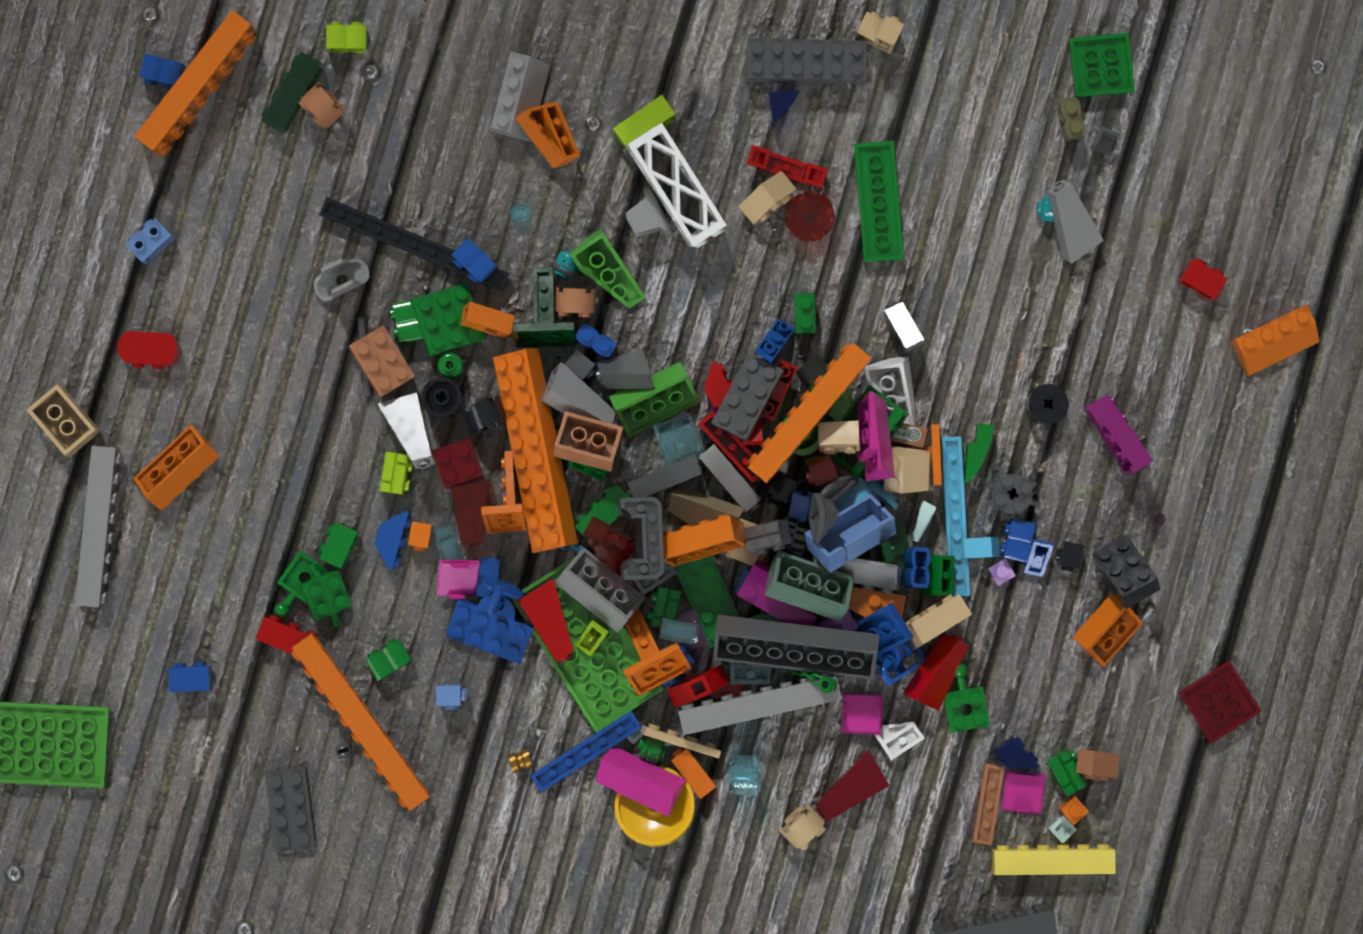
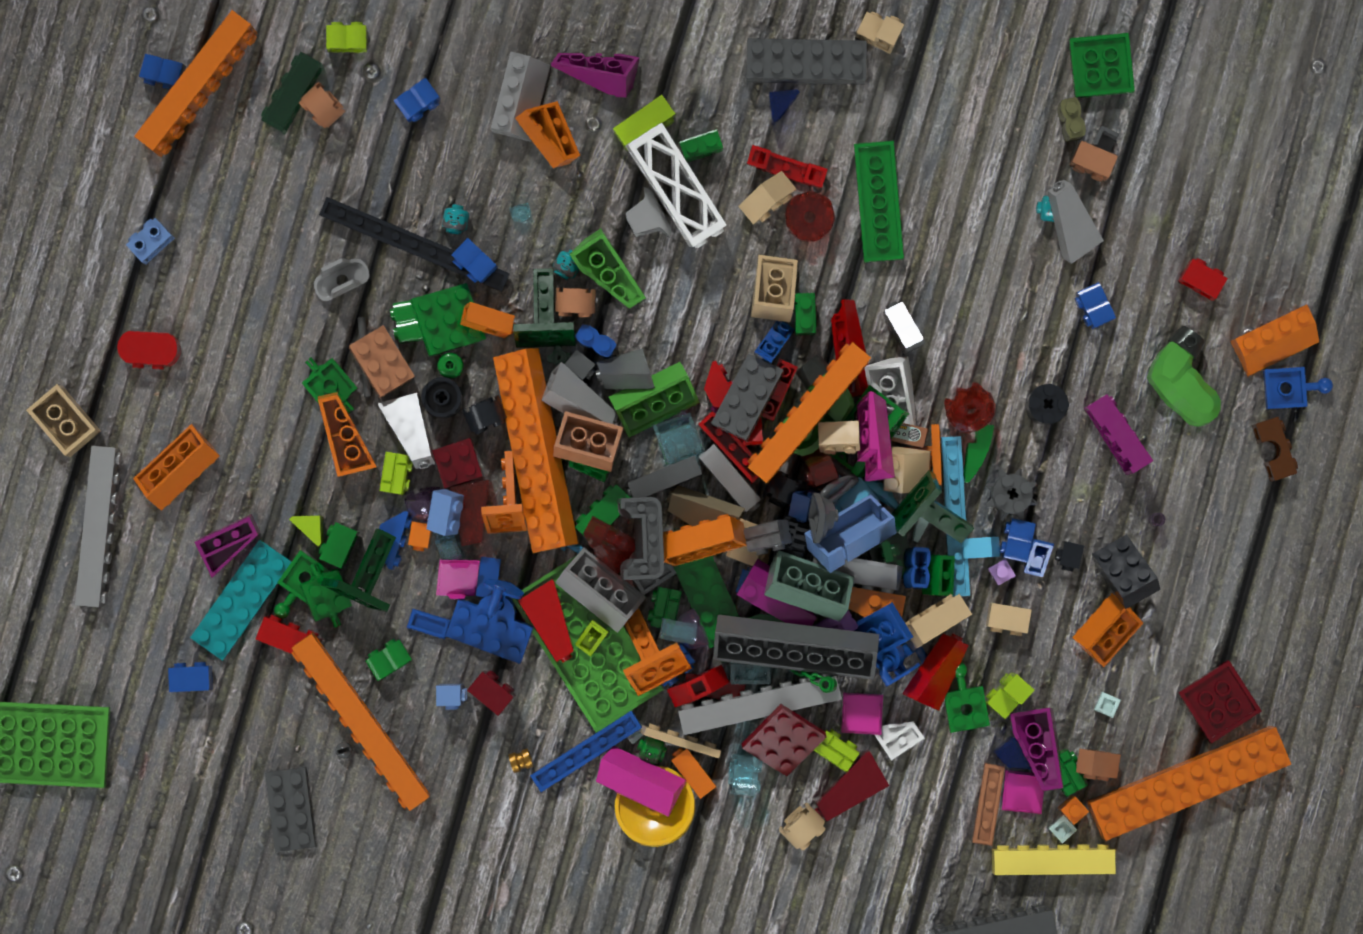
none -> teal plate [190,539,292,661]
none -> magenta wedge [194,514,260,578]
none -> lime slope [289,515,324,547]
none -> green plate [302,357,358,414]
none -> orange wedge [318,392,377,477]
none -> dark green piece [321,529,396,612]
none -> blue brick [394,78,441,122]
none -> clear purple cylinder [404,486,442,522]
none -> blue tile [407,608,451,639]
none -> medium blue brick [427,489,464,536]
none -> teal head [442,204,470,235]
none -> dark red brick [467,670,516,716]
none -> magenta wedge [551,53,639,98]
none -> green brick [679,129,723,163]
none -> dark red plate [741,704,827,776]
none -> tan slope [751,255,798,322]
none -> lime brick [813,729,860,773]
none -> red wedge [831,299,869,398]
none -> dark green piece [891,470,974,543]
none -> clear red plate [944,382,996,433]
none -> tan brick [986,603,1031,636]
none -> lime brick [986,672,1034,719]
none -> magenta wedge [1010,708,1063,791]
none -> nougat brick [1069,140,1118,182]
none -> blue brick [1074,282,1116,329]
none -> orange brick [1086,726,1292,841]
none -> light aqua tile [1094,692,1121,718]
none -> bright green piece [1147,326,1221,427]
none -> reddish brown arch [1251,416,1298,482]
none -> blue plate [1263,367,1333,410]

